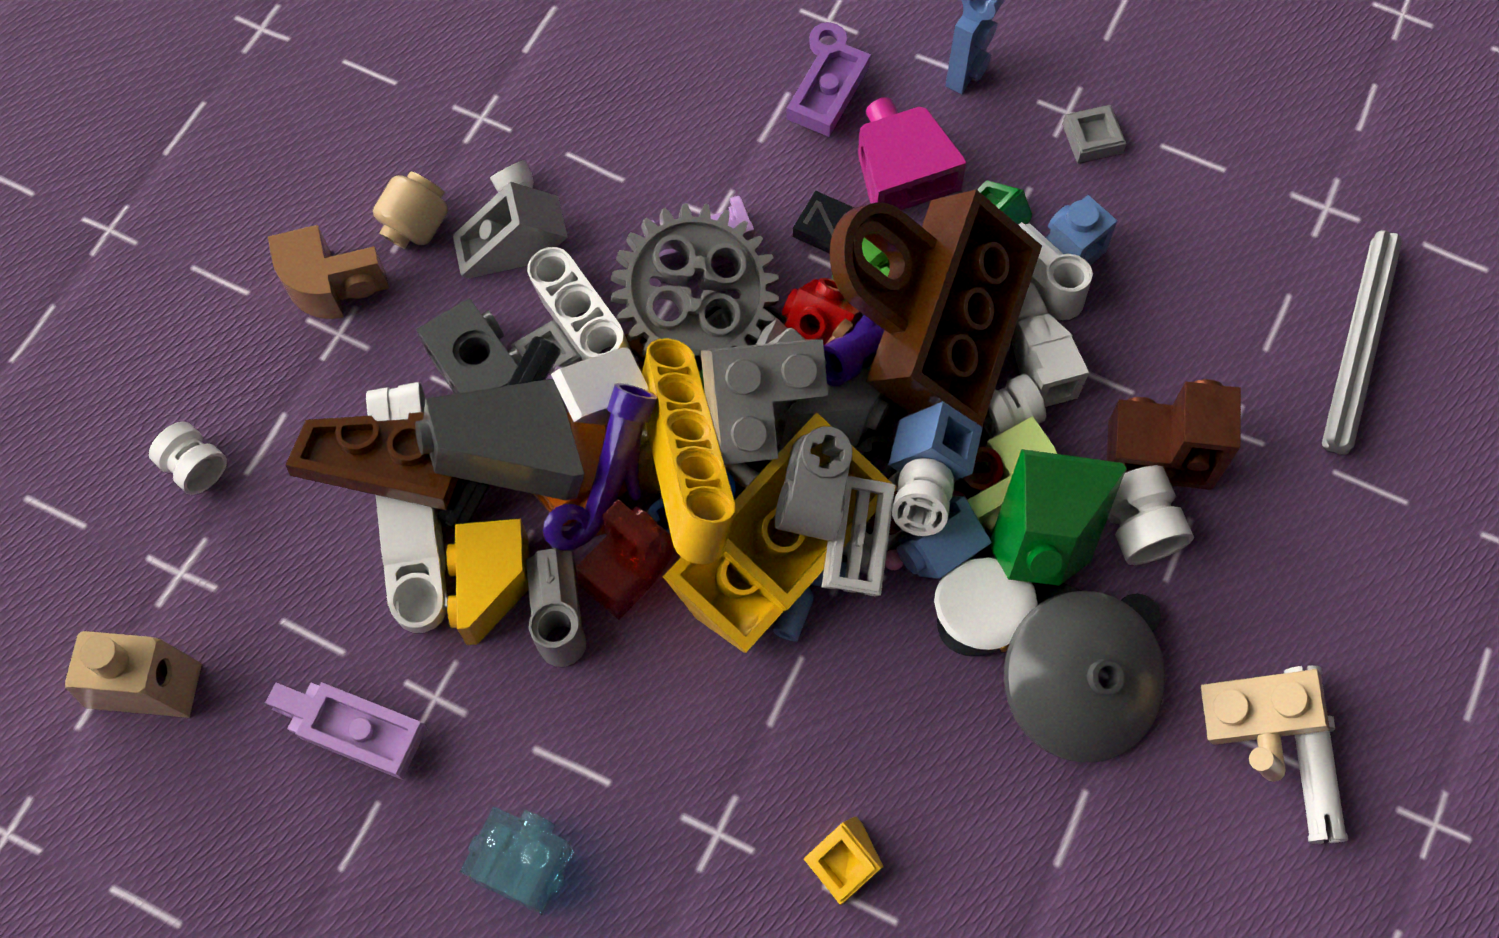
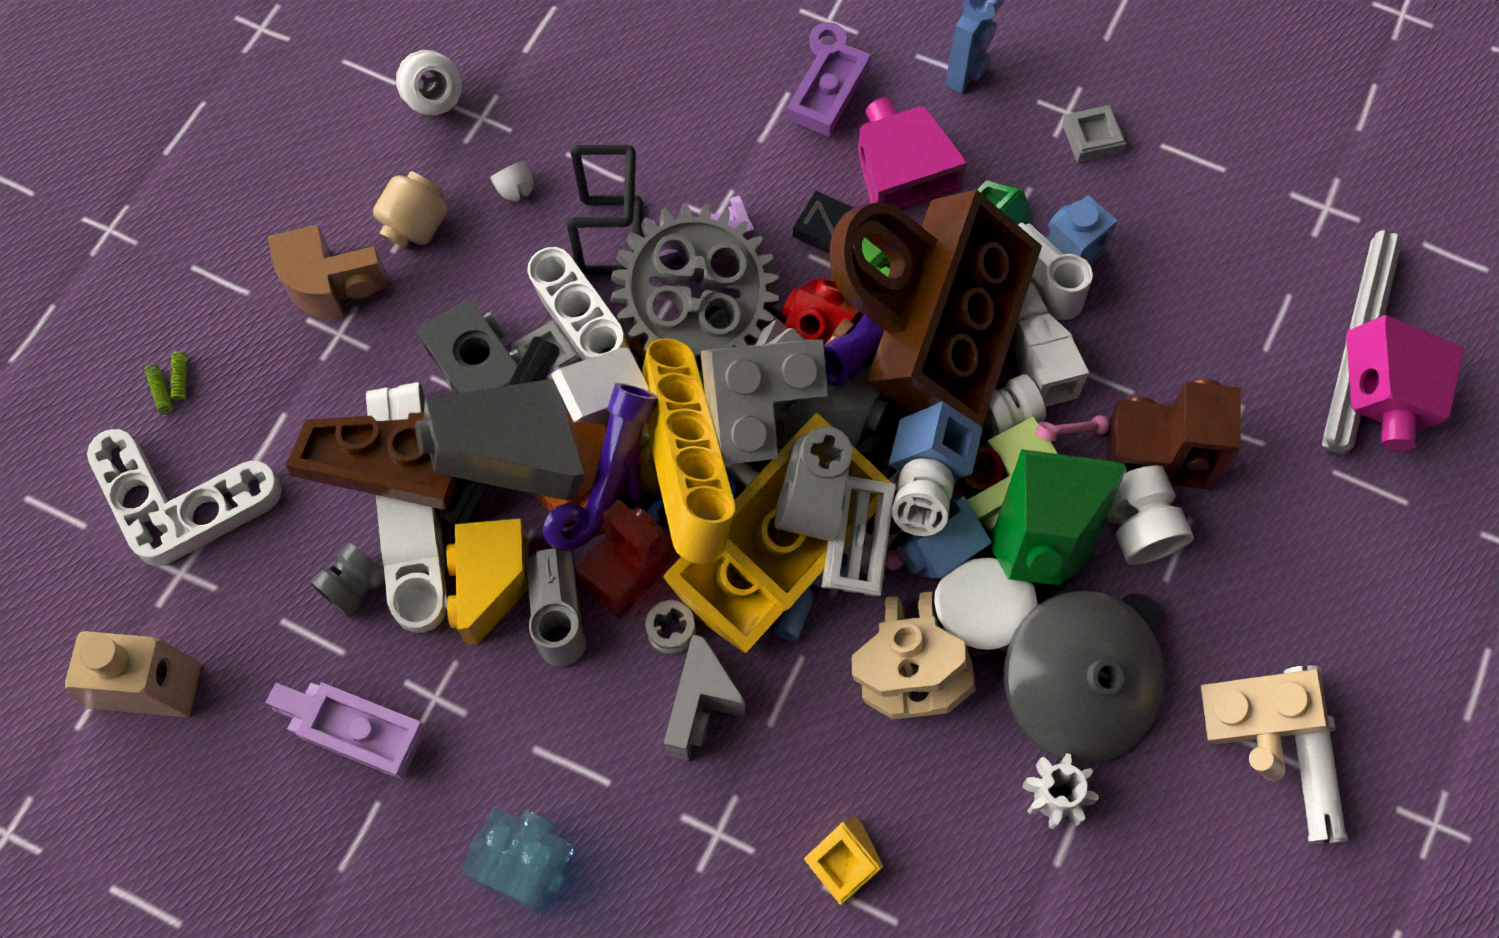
white wheel [149,421,227,495] -> none
light grey slope [453,182,568,278] -> none
none -> white beam [87,429,282,566]
none -> lime leg [144,364,173,414]
none -> lime leg [170,351,187,400]
none -> dark grey wheel [309,542,385,619]
none -> white head [396,50,462,116]
none -> black piece [567,144,643,275]
none -> light grey bush [645,600,696,655]
none -> light grey slope [664,635,746,761]
none -> tan hinge [852,592,976,719]
none -> white gear [1022,753,1099,829]
none -> bright pink hinge [1035,415,1110,441]
none -> dark pink torso [1346,315,1463,451]

